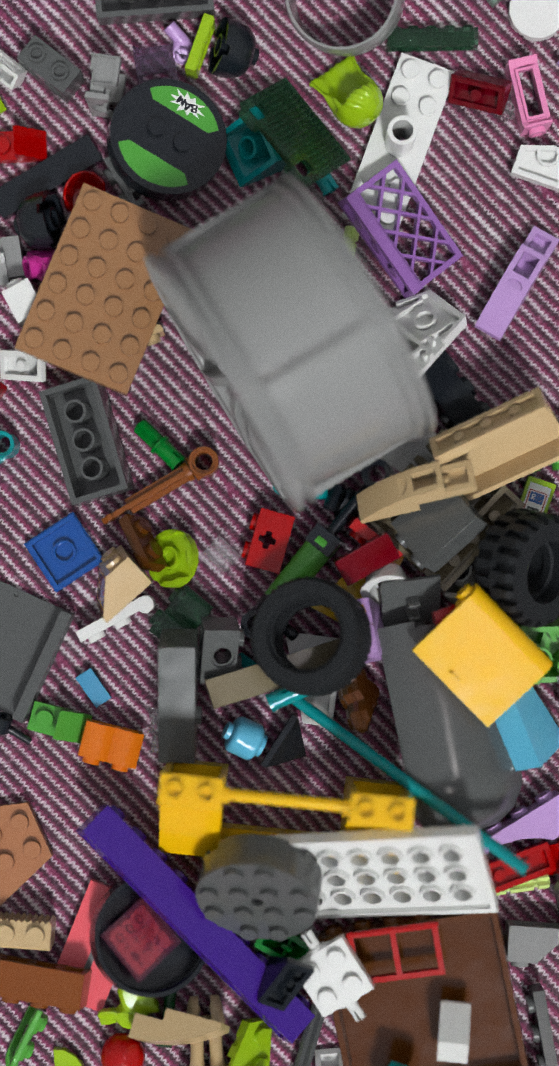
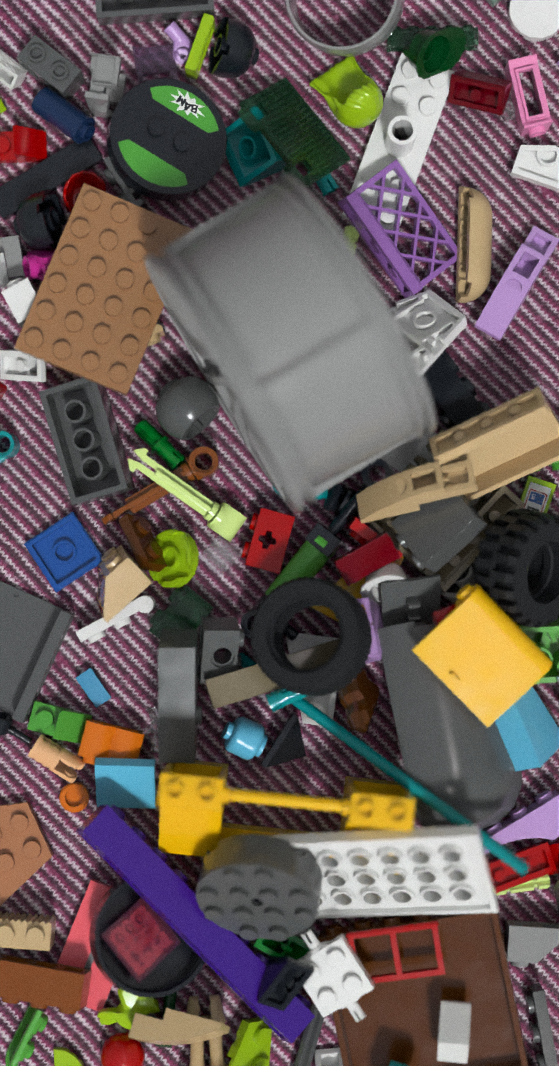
none -> light nougat hinge [28,734,86,783]
none -> dark blue brick [32,87,95,144]
none -> orange tile [59,782,90,813]
none -> medium azure tile [94,757,156,809]
none -> yellowish green piece [127,448,247,542]
none -> dark grey wheel [156,376,220,440]
none -> dark green piece [403,26,466,79]
none -> tan brick [456,186,493,303]

